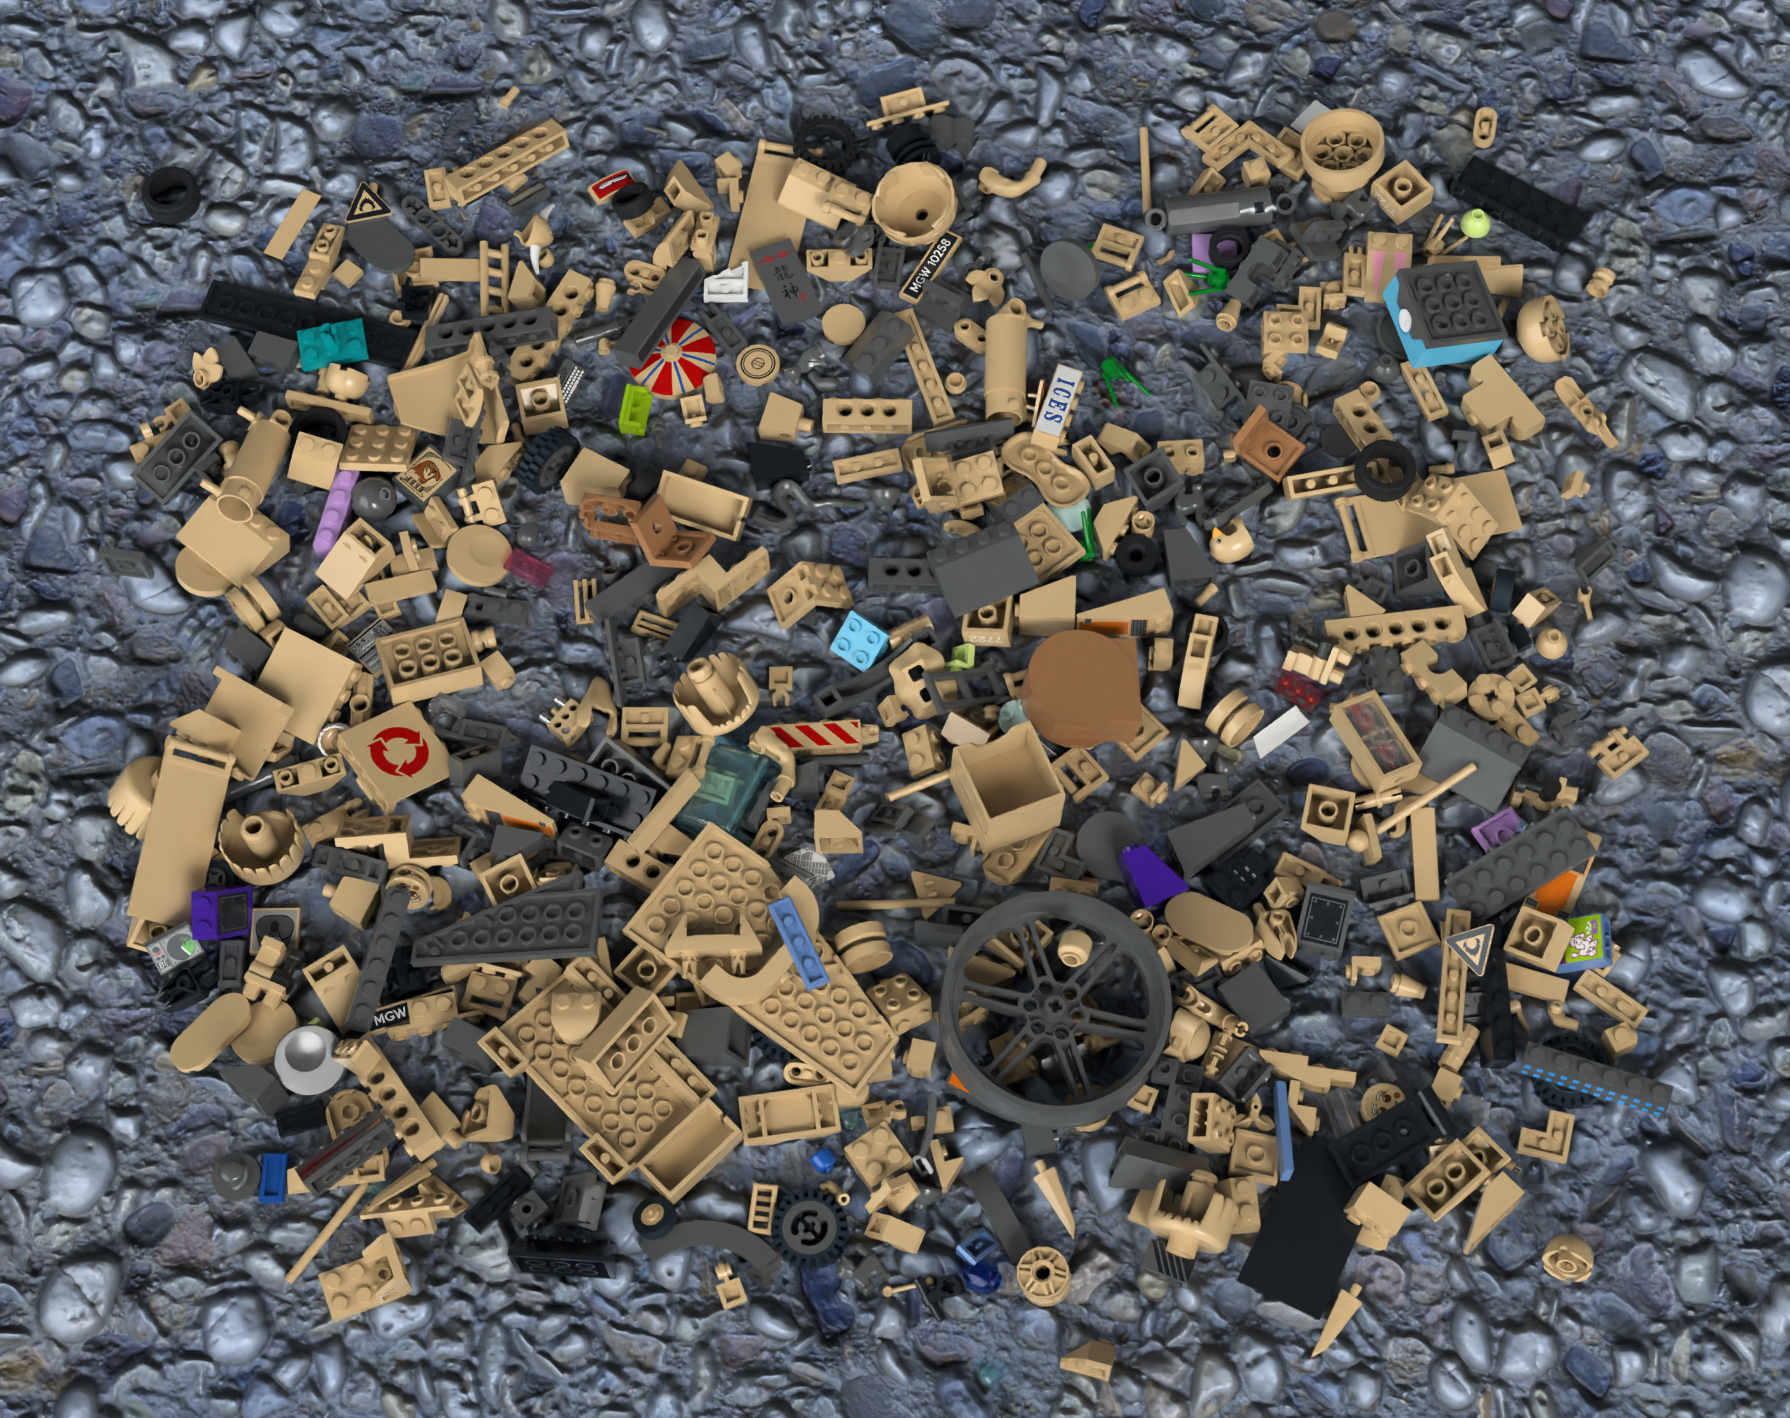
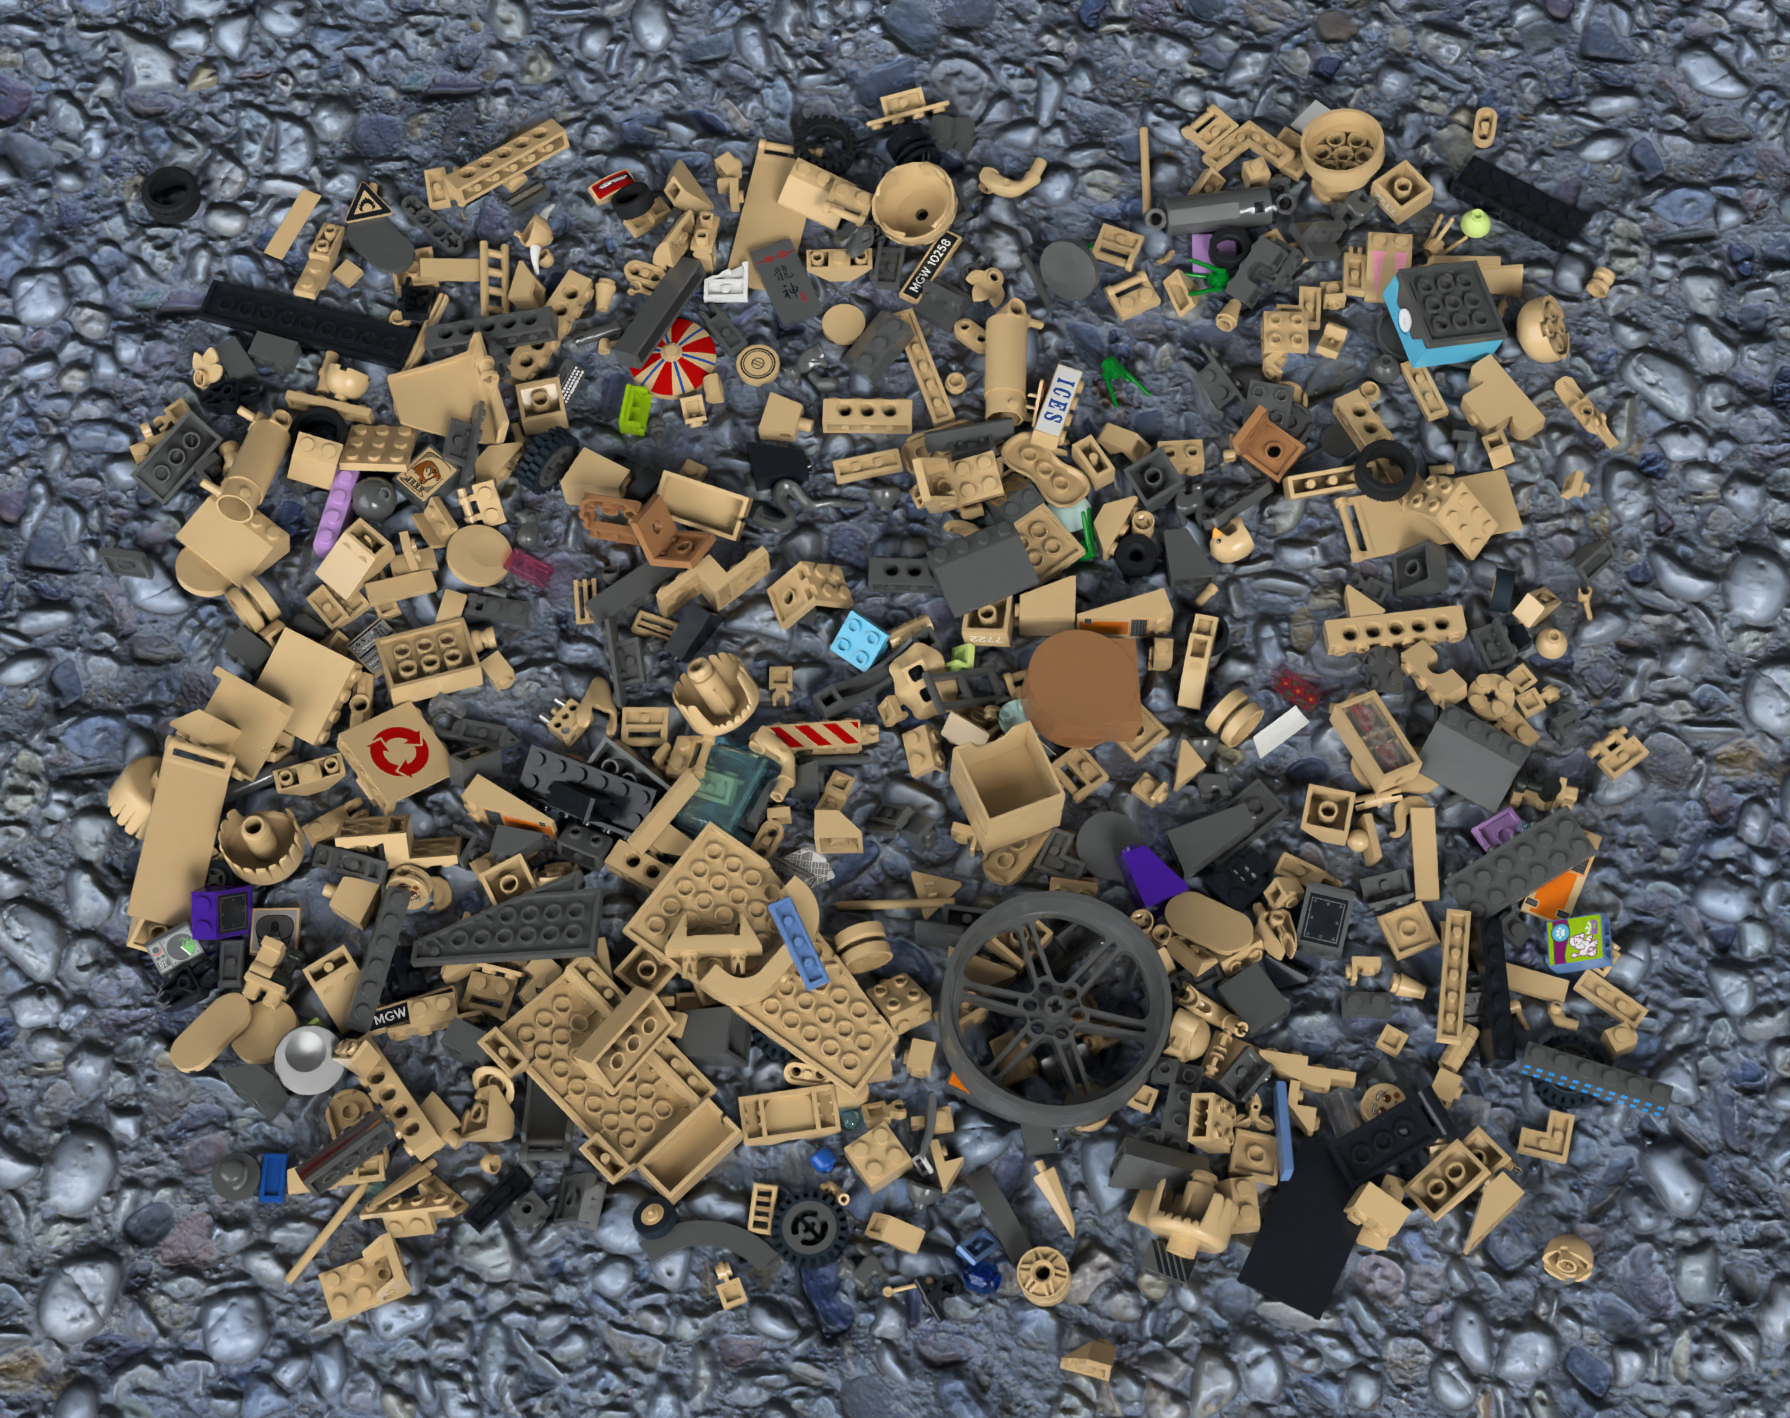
black tile [275,1100,328,1139] -> none
teal plate [297,318,369,372] -> none
tan hair [318,723,350,756] -> none
tan slope [453,362,483,428] -> none
tan piece [498,86,520,109] -> none
black slope [507,1235,619,1280] -> none
tan slope [551,992,602,1045] -> none
tan bracket [865,1172,920,1218] -> none
tan bar [884,768,951,802] -> none
clear light blue hinge [979,1365,1001,1388] -> none
tan head [1058,929,1092,967] -> none
tan hips [1282,626,1354,685] -> none
tan bar [1310,1283,1362,1358] -> none
tan piece [1375,762,1477,835] -> none
tan slope [1426,526,1488,618] -> none
piece [1445,924,1495,976] -> none
tan brick [1503,905,1575,973] -> none
none -> tan hat [472,1066,515,1105]

